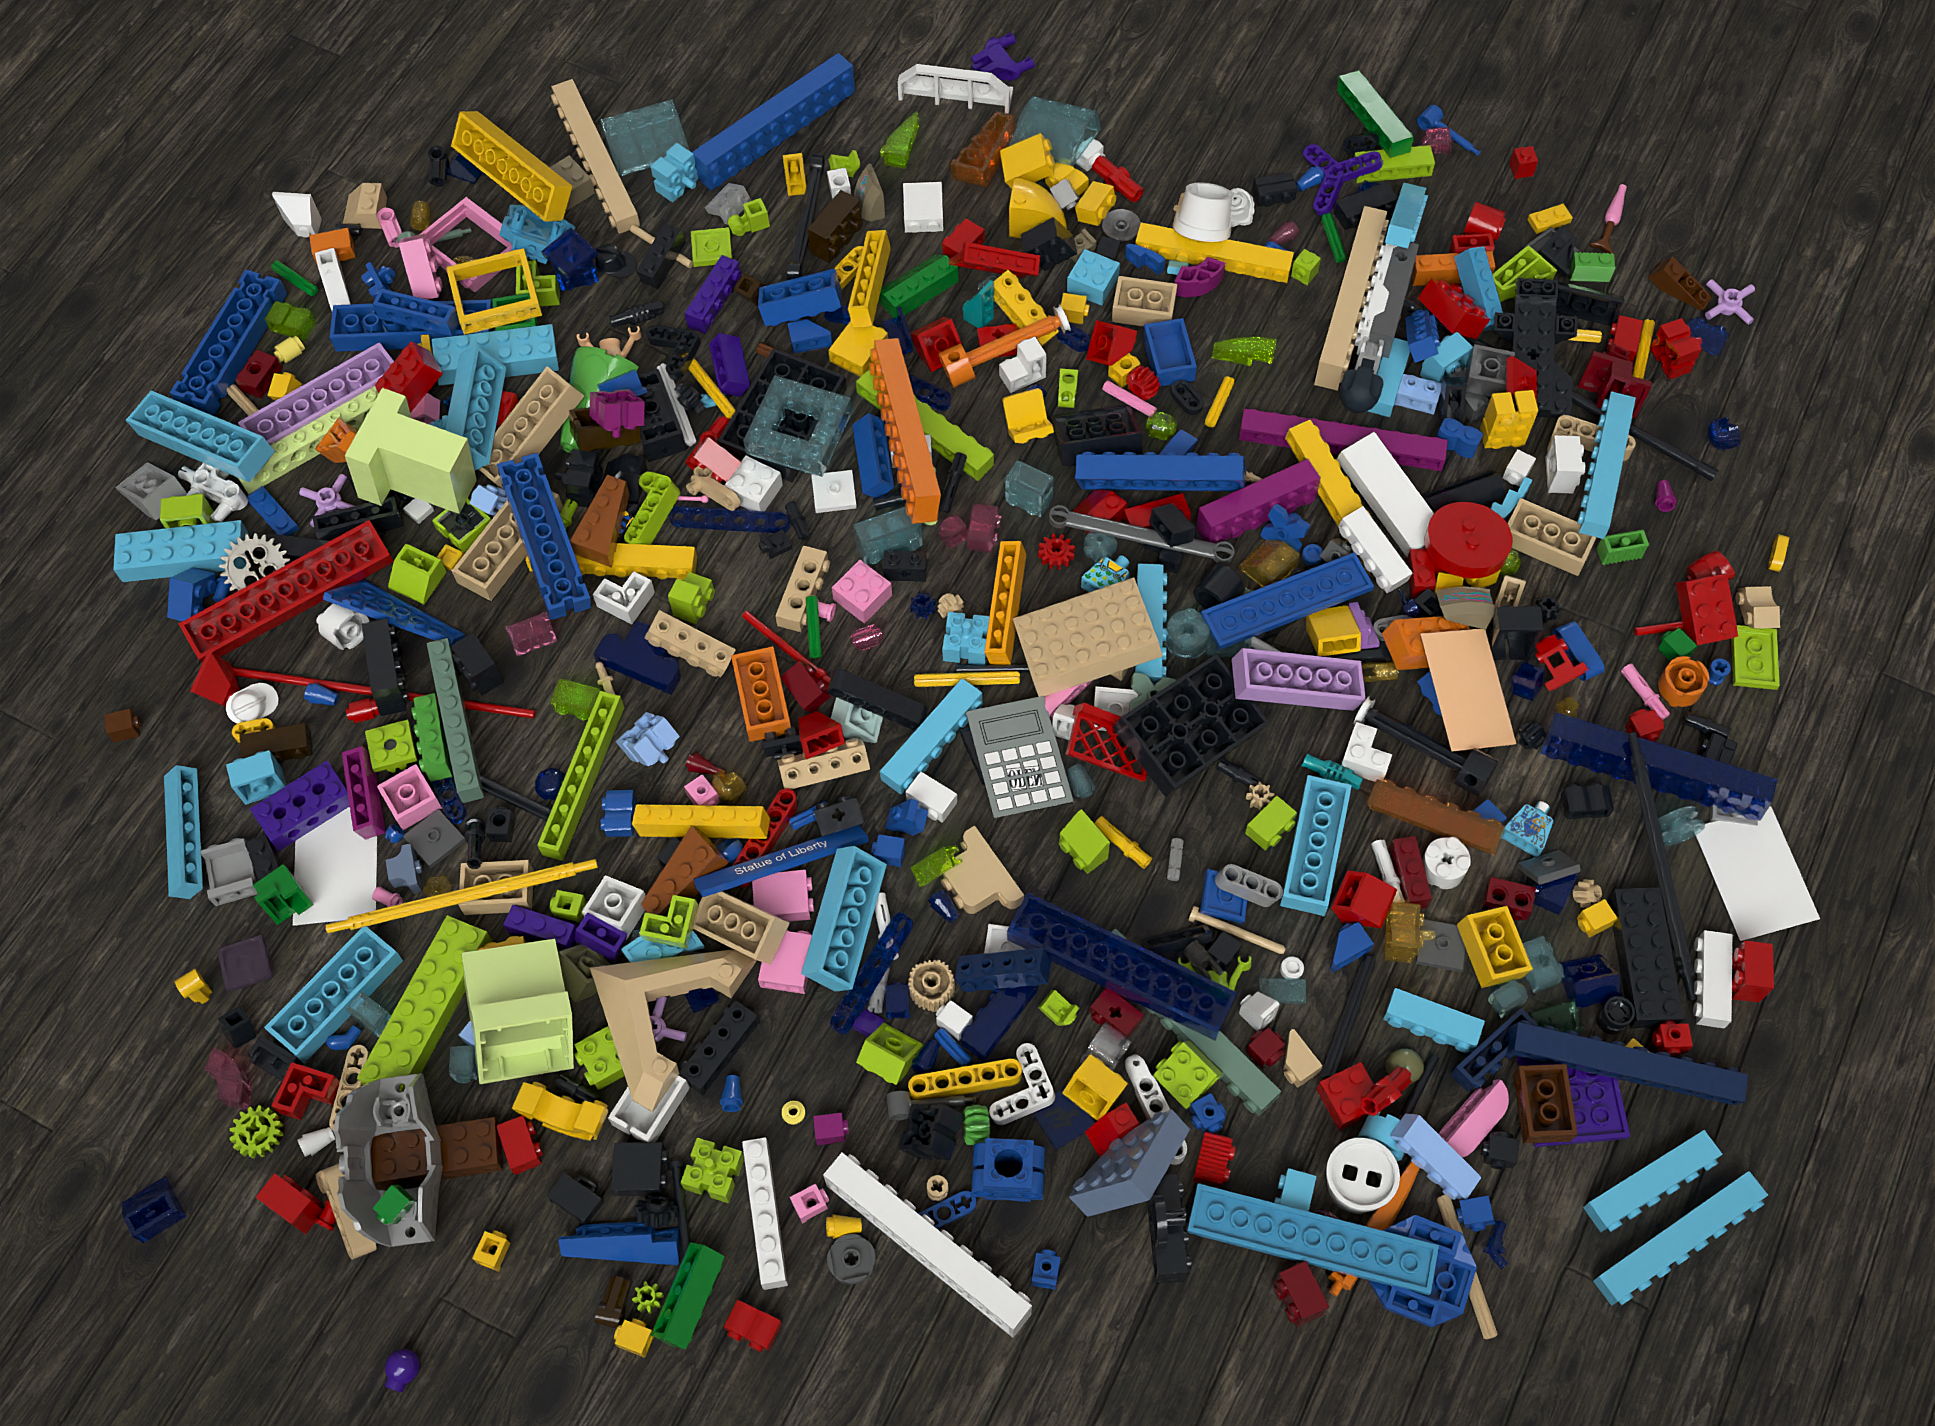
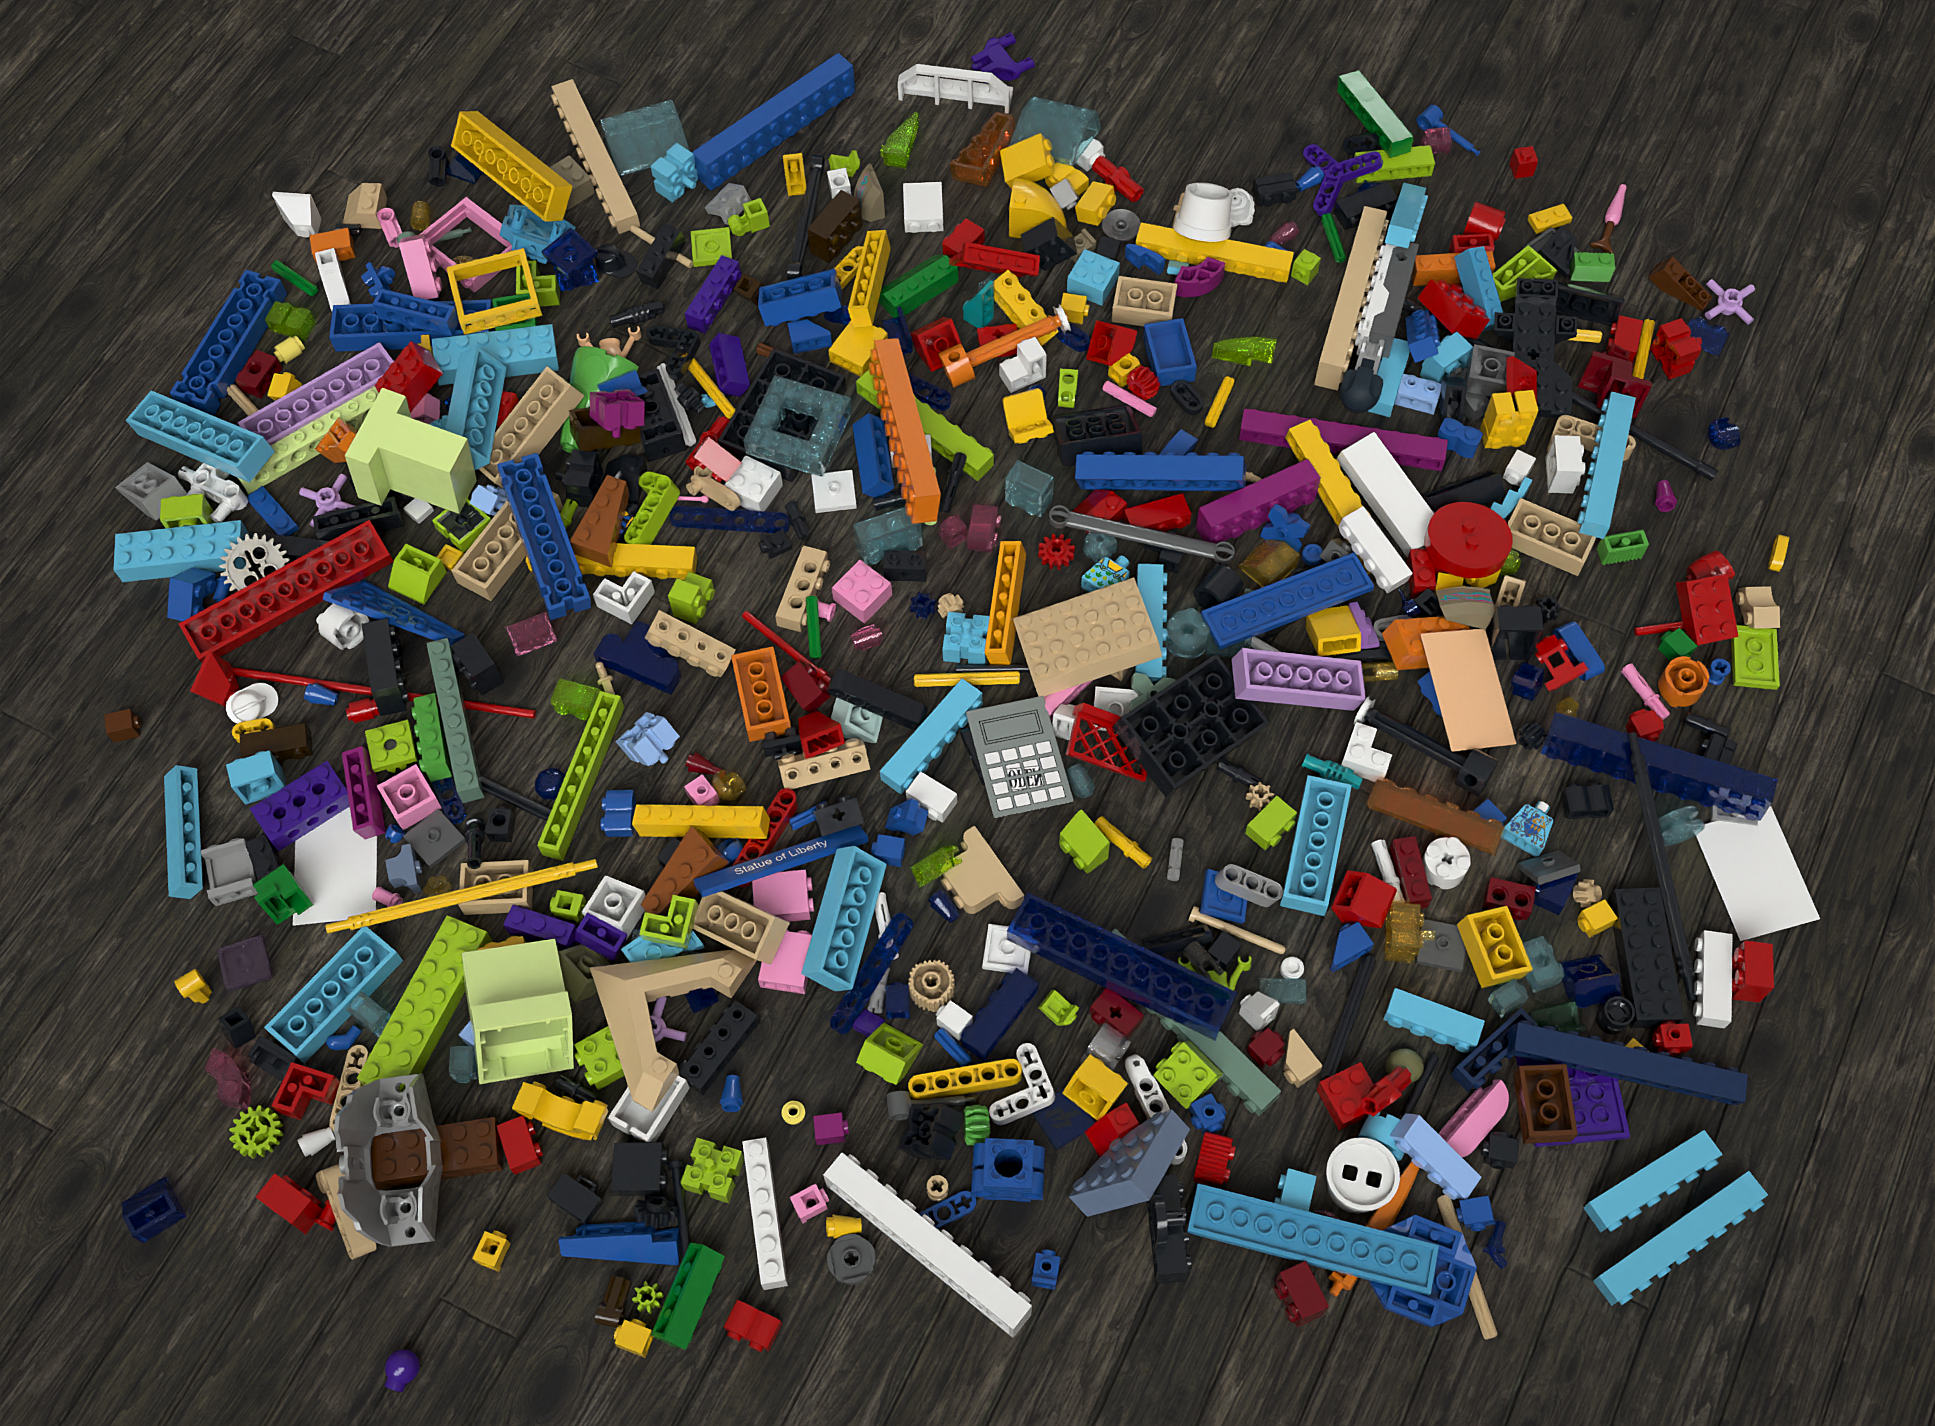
green brick [372,1185,417,1225] -> none
clear blue cone [912,1040,940,1074] -> none
dark blue brick [955,948,1052,992] -> none
clear neon green head [1146,412,1177,440] -> none
black brick [1149,503,1196,548] -> none

